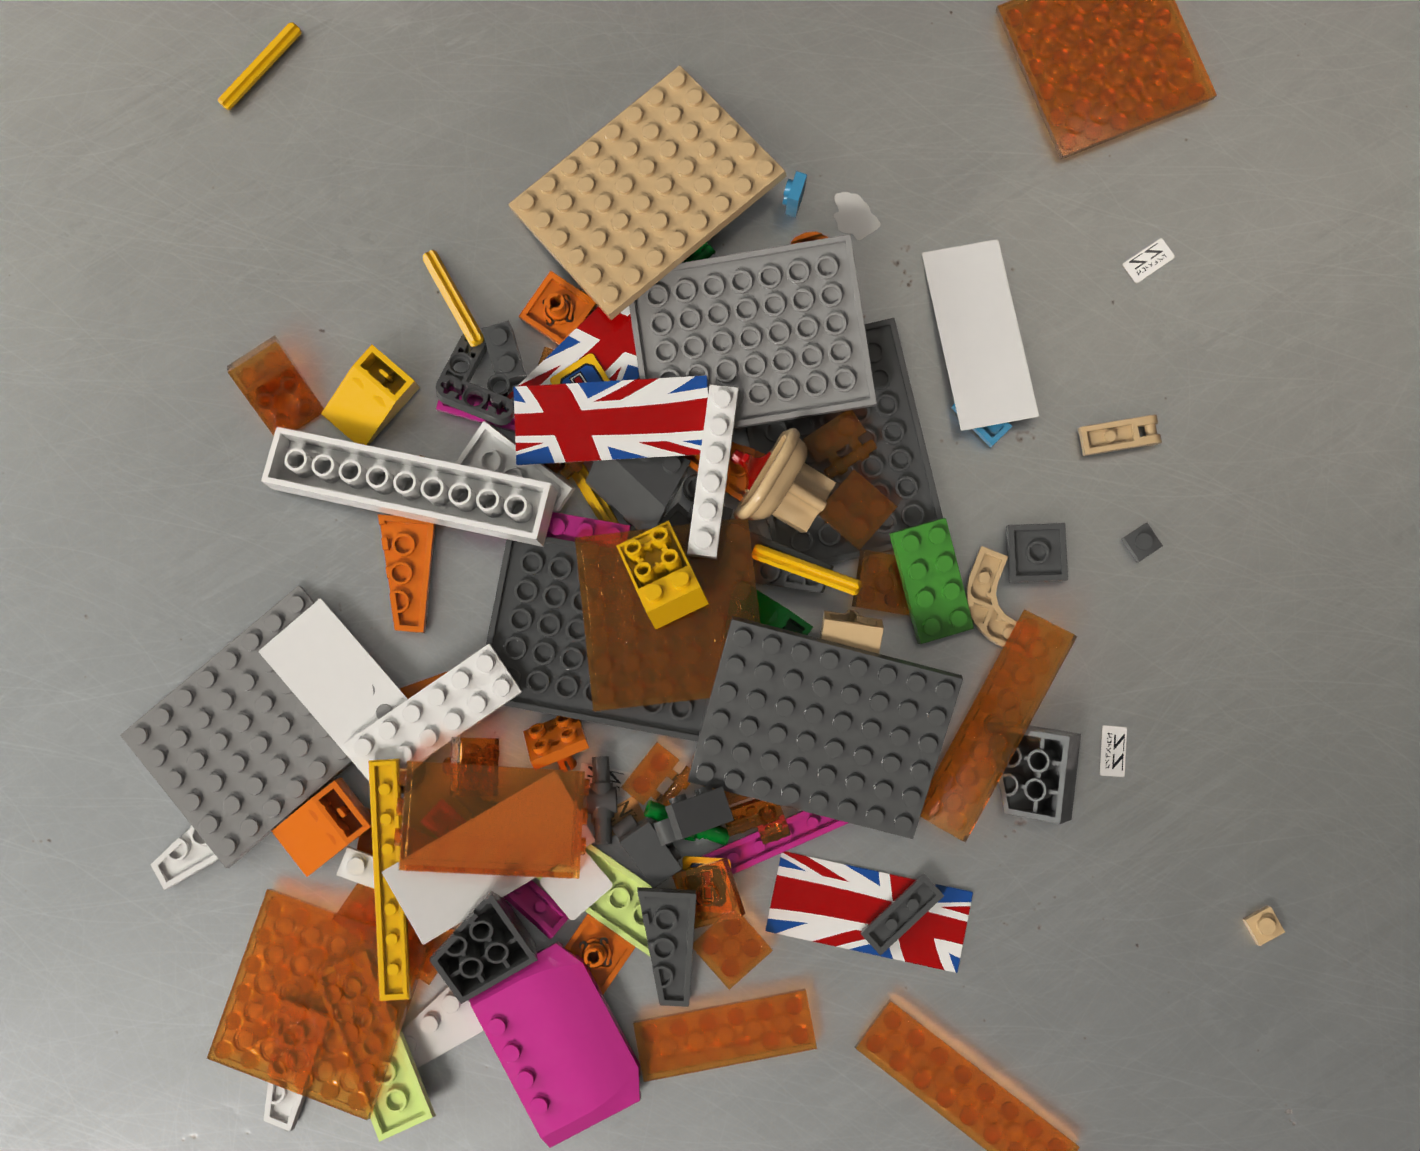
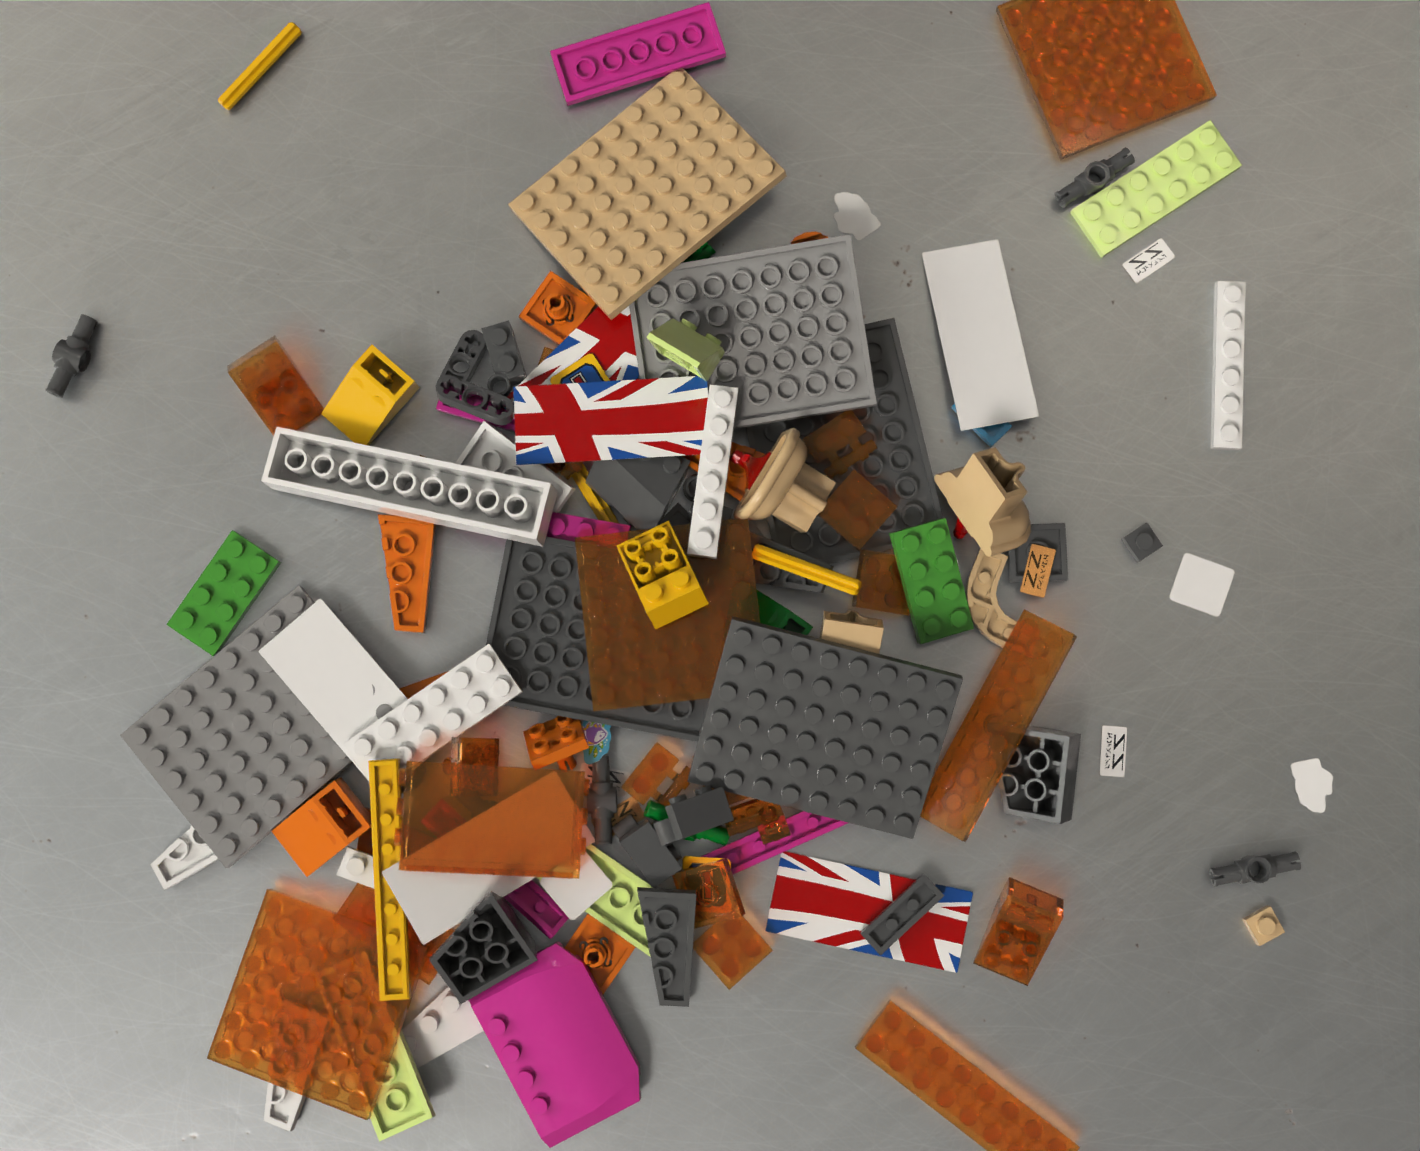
yellow axle [423,250,484,347] -> none
clear orange plate [633,989,817,1082] -> none
dark azure plate [782,171,807,218] -> none
tan plate [1078,415,1162,456] -> none
none -> dark grey pin [46,314,98,398]
none -> bright green plate [166,530,282,656]
none -> dark pink plate [550,2,726,106]
none -> sticker [583,720,611,765]
none -> yellowish green slope [646,318,725,381]
none -> tan piece [934,447,1031,557]
none -> clear orange slope [973,877,1064,986]
none -> clear orange sticker [1020,544,1056,598]
none -> dark grey pin [1055,147,1135,208]
none -> yellowish green plate [1070,120,1242,258]
none -> white sticker [1169,553,1235,617]
none -> dark grey pin [1209,851,1301,887]
none -> white plate [1211,280,1246,450]
none -> white sticker [1290,758,1334,813]

